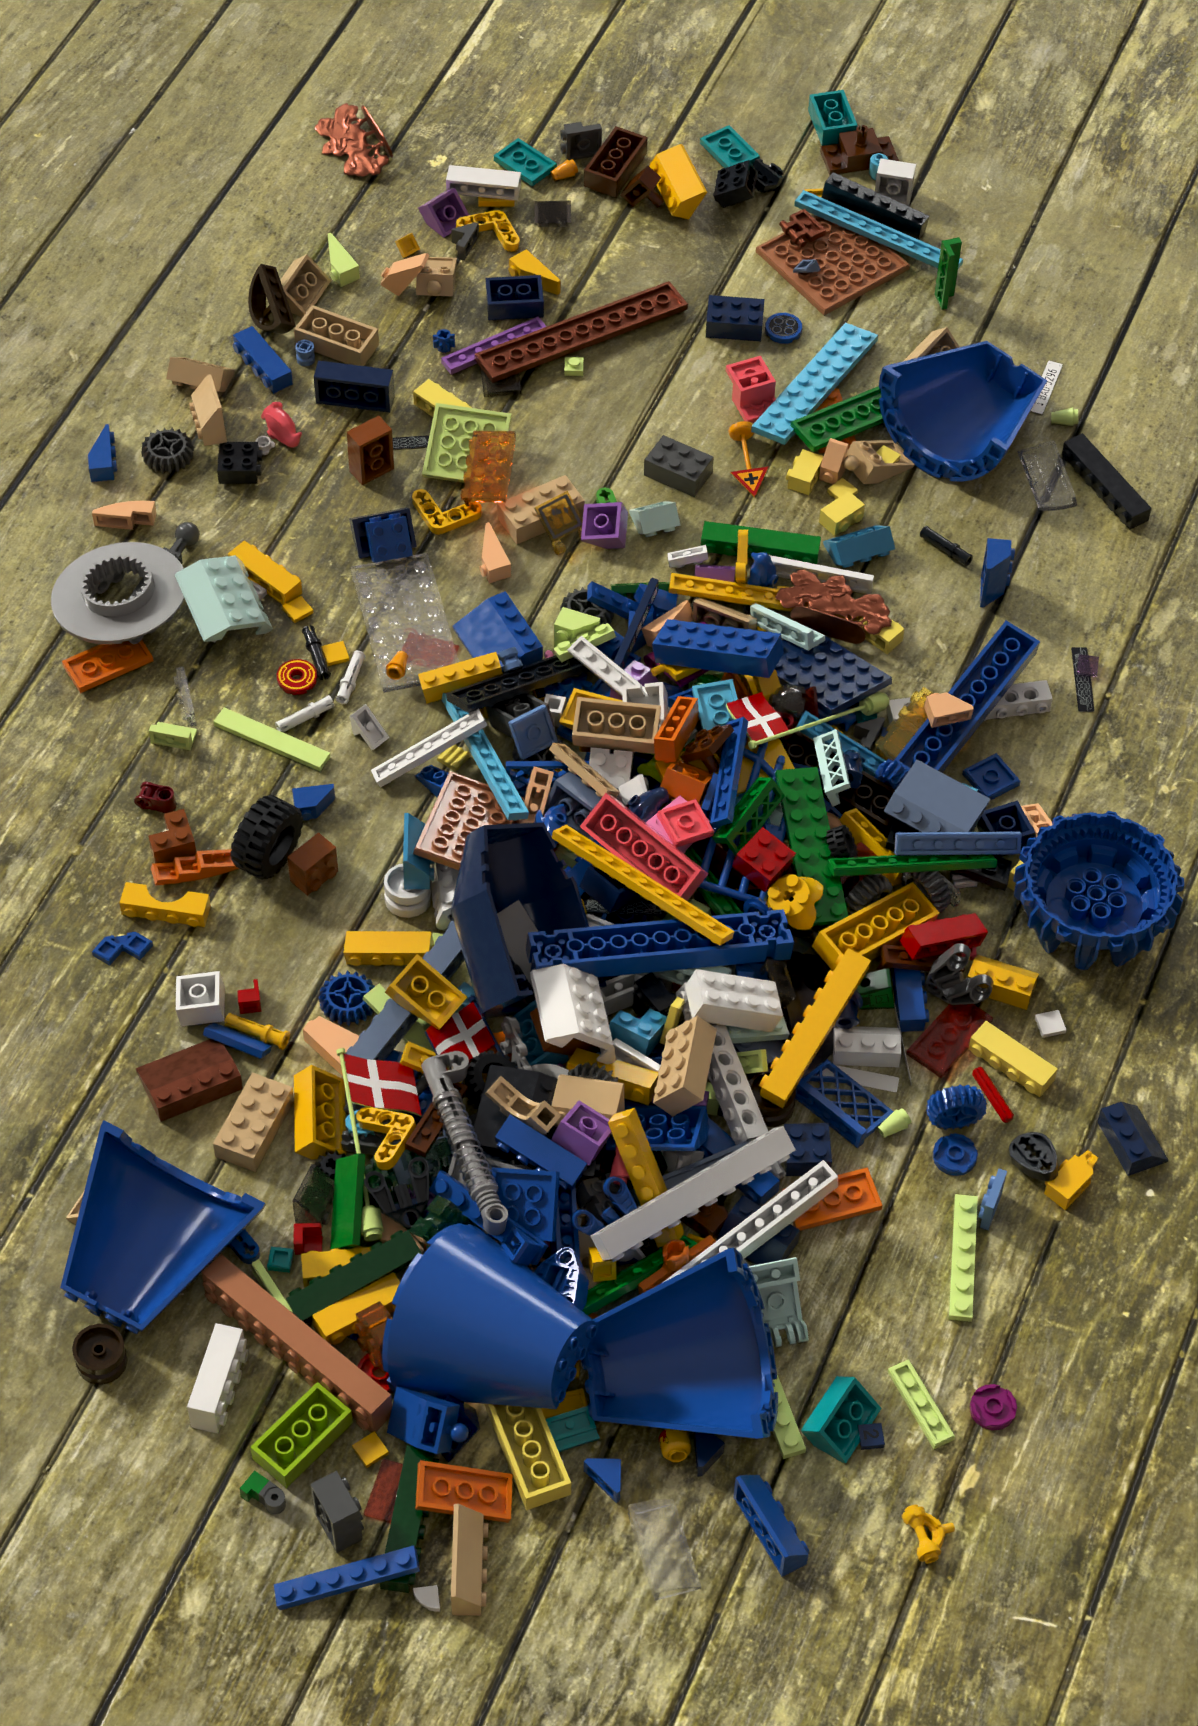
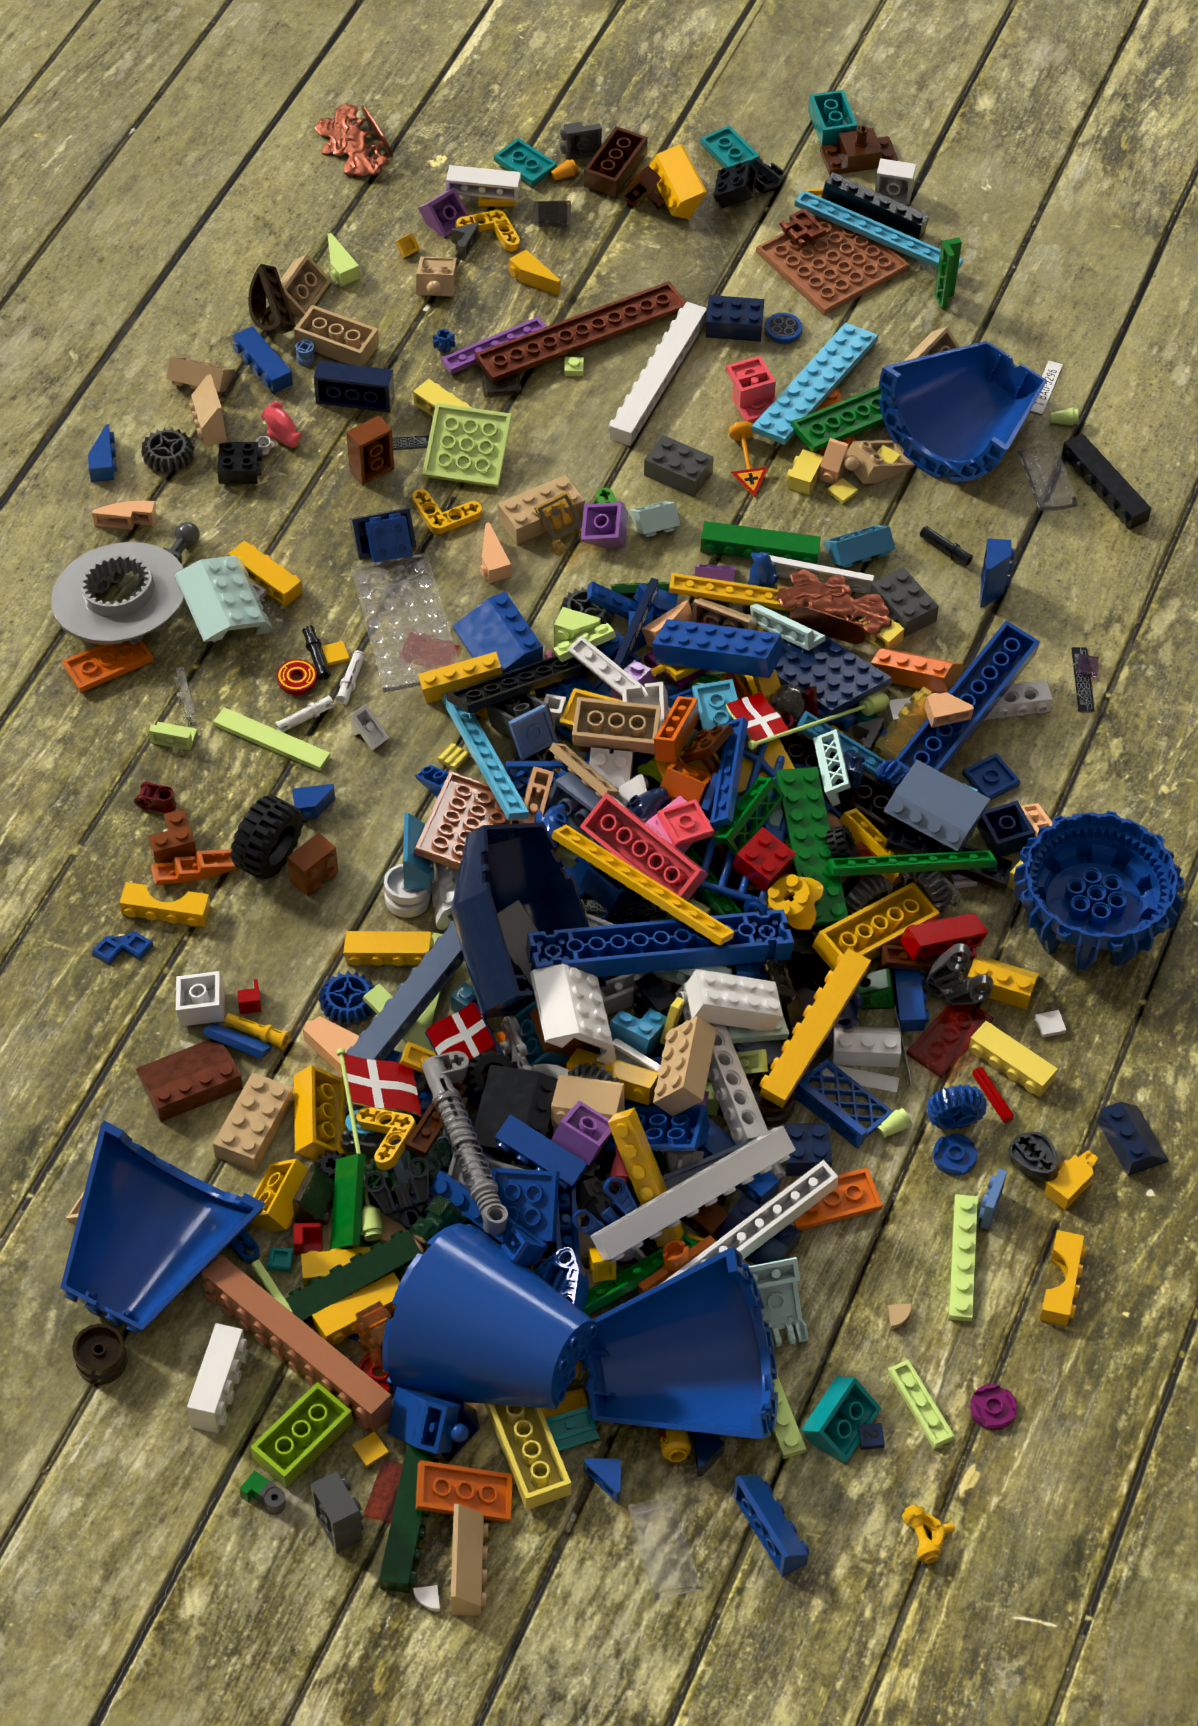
blue plate [274,1545,420,1610] -> none
yellow piece [282,596,314,623] -> none
white plate [371,709,488,788] -> none
light nougat slope [380,253,429,296] -> none
yellow slope [385,954,467,1030] -> none
light orange cone [386,651,408,680] -> none
clear orange bracket [461,431,516,506] -> none
dark blue brick [485,275,544,320] -> none
tan arch [485,1076,562,1135] -> none
medium blue wheel [497,647,523,673] -> none
white plate [668,545,708,568] -> none
yellow beam [735,530,748,584] -> none
sand blue slope [793,259,821,273] -> none
light yellow brick [819,491,865,536] -> none
medium azure brick [869,153,888,180] -> none
medium blue tile [895,832,1022,855] -> none
none -> yellow slope [250,1158,315,1232]
none -> white brick [608,302,707,446]
none -> dark grey brick [870,567,939,637]
none -> orange slope [871,649,965,693]
none -> tan tile [887,1303,911,1329]
none -> yellow arch [1040,1230,1087,1326]

